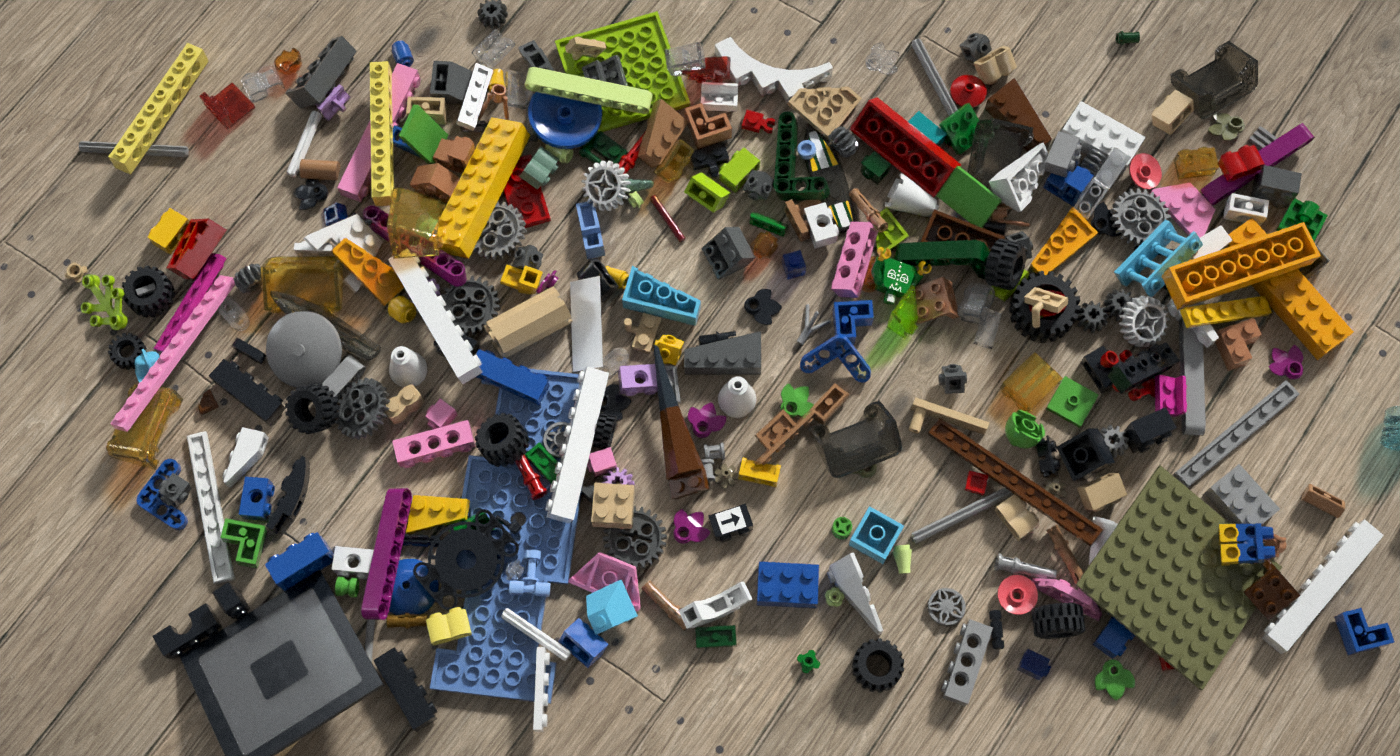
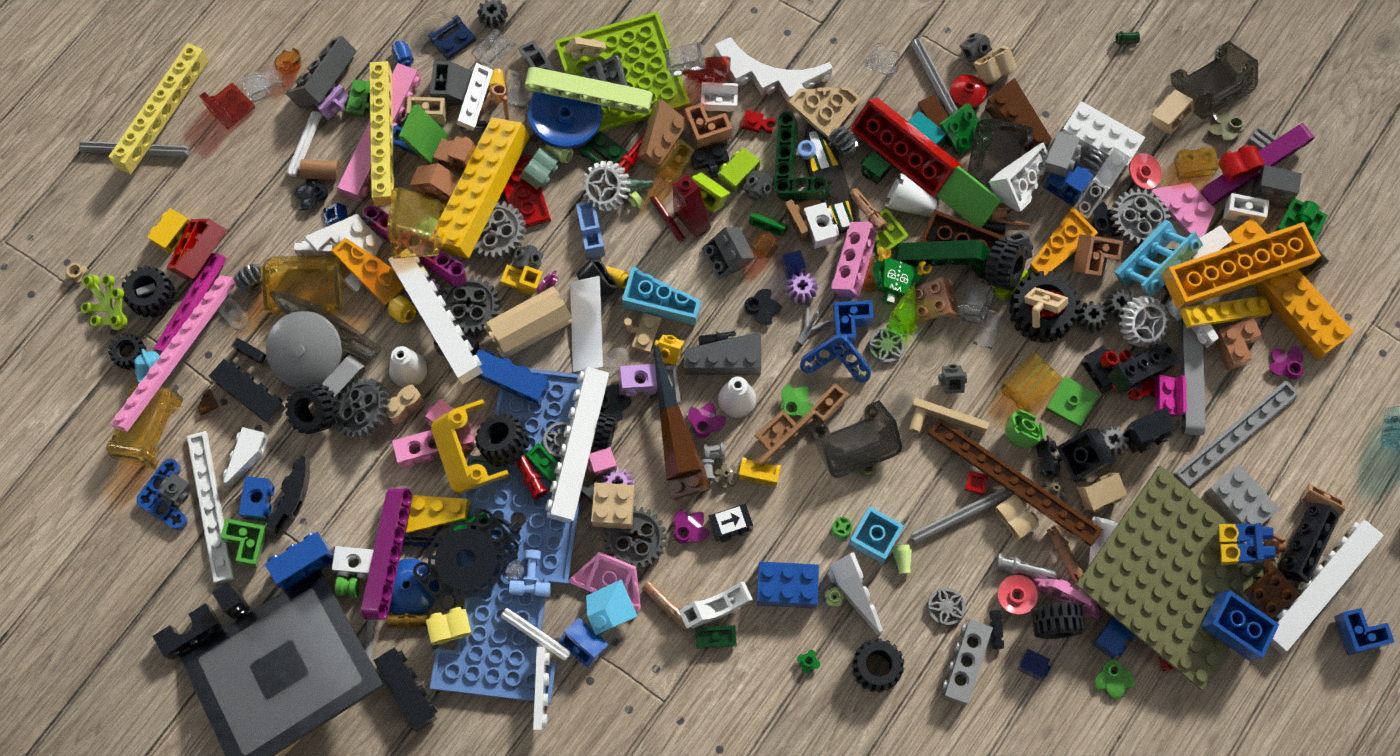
none -> bright green plate [346,79,370,117]
none -> dark blue plate [428,15,476,60]
none -> yellow windscreen [431,399,510,493]
none -> dark red slope [672,174,711,239]
none -> lavender gear [786,272,818,305]
none -> wheel [869,328,905,363]
none -> reddish brown tile [918,95,948,128]
none -> nougat brick [1073,234,1123,276]
none -> blue brick [1201,590,1280,661]
none -> black brick [1278,502,1340,583]

